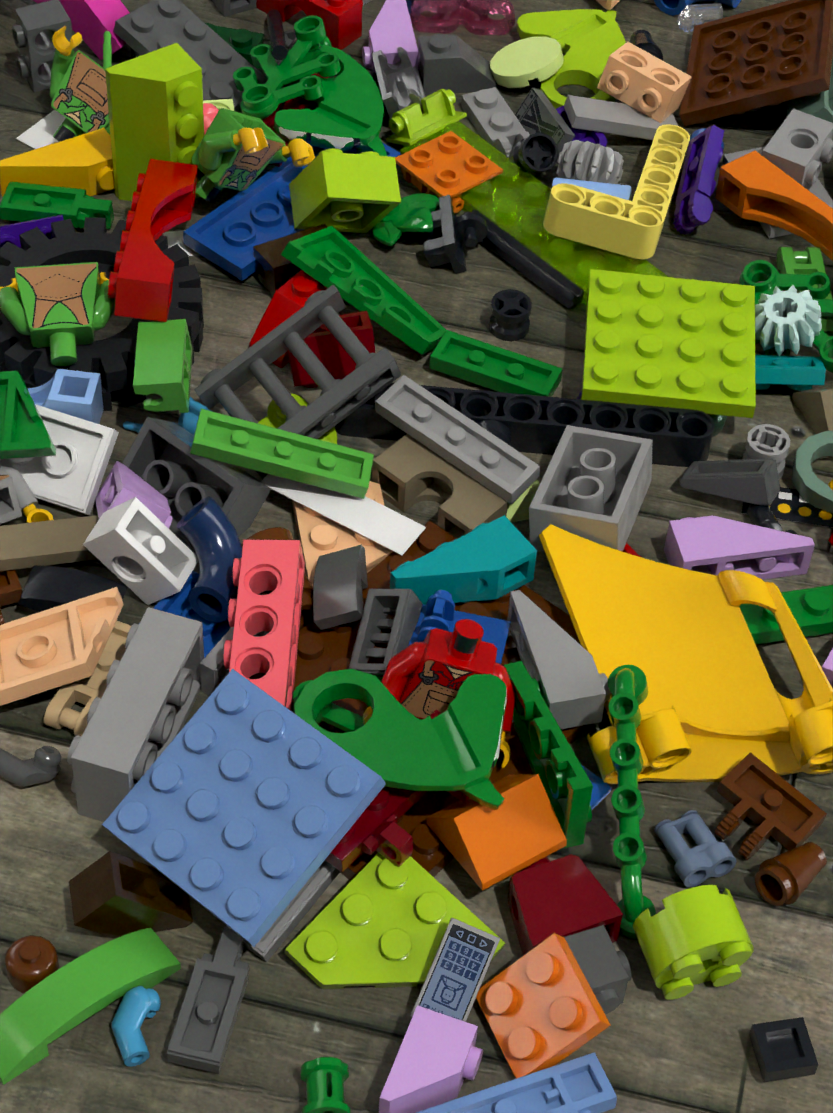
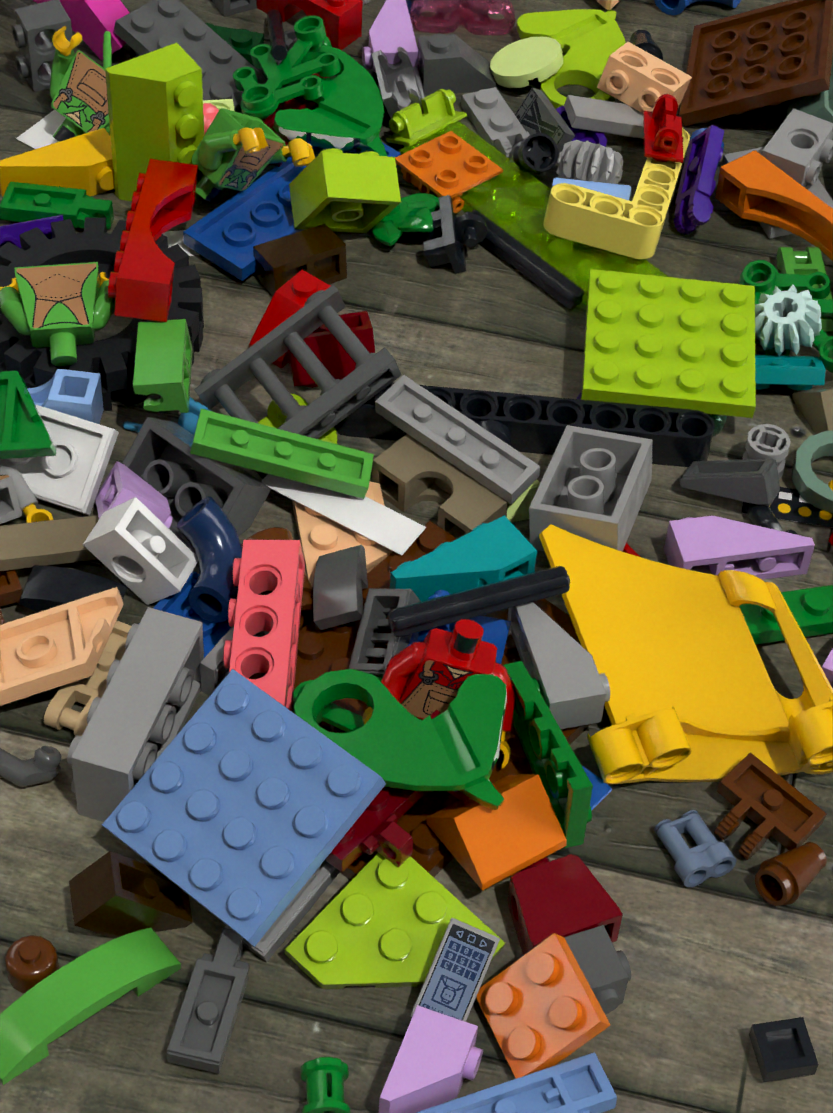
dark azure arm [111,986,161,1067] -> none
green wing [281,226,446,355] -> none
green plate [429,330,563,397] -> none
black wheel [489,289,532,342] -> none
green bar [608,665,657,940] -> none
lime brick [633,885,754,1000] -> none
clear arm [677,3,723,33] -> none
none -> black axle [388,566,570,637]
none -> red hinge [643,94,684,163]

